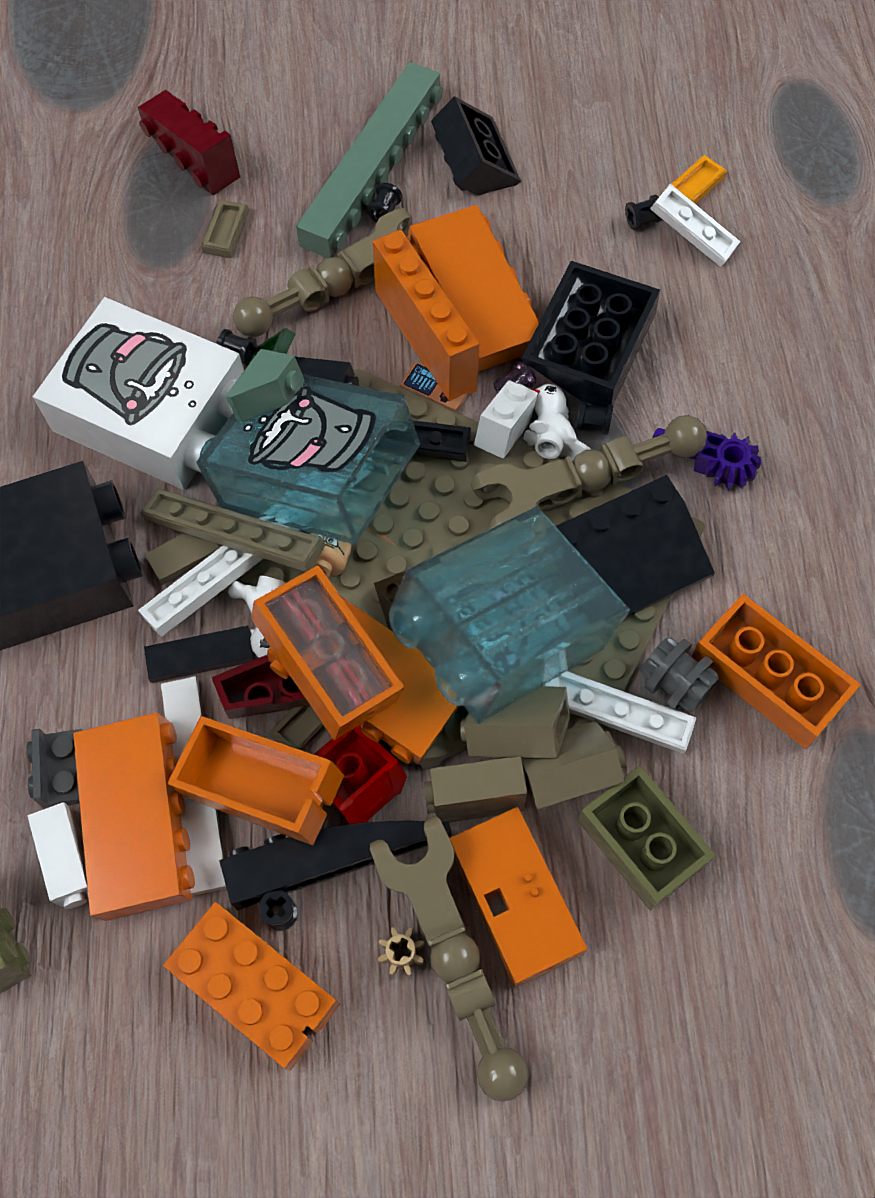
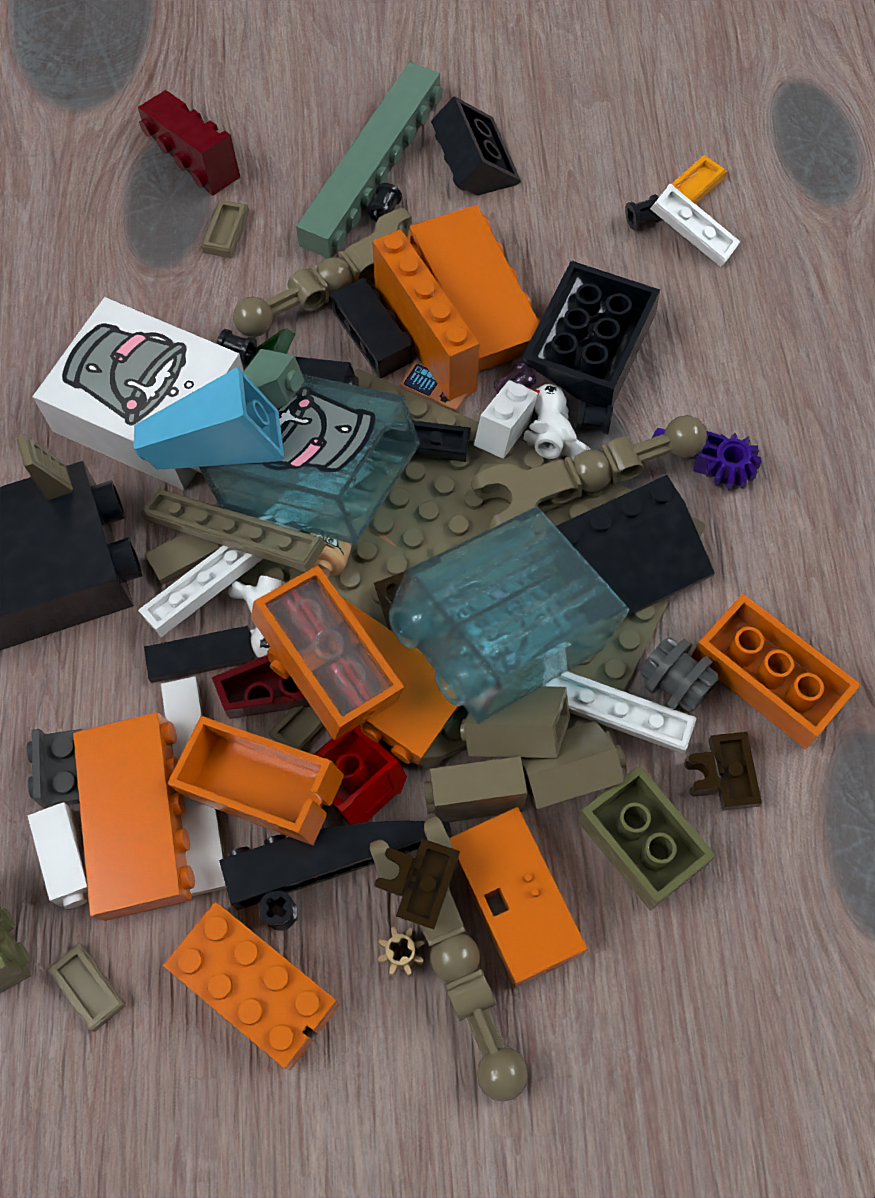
none -> dark tan slope [17,434,73,500]
none -> dark tan tile [47,943,126,1032]
none -> medium azure slope [133,367,284,470]
none -> black brick [331,278,414,378]
none -> dark brown plate [374,838,460,930]
none -> dark brown plate [684,732,762,811]

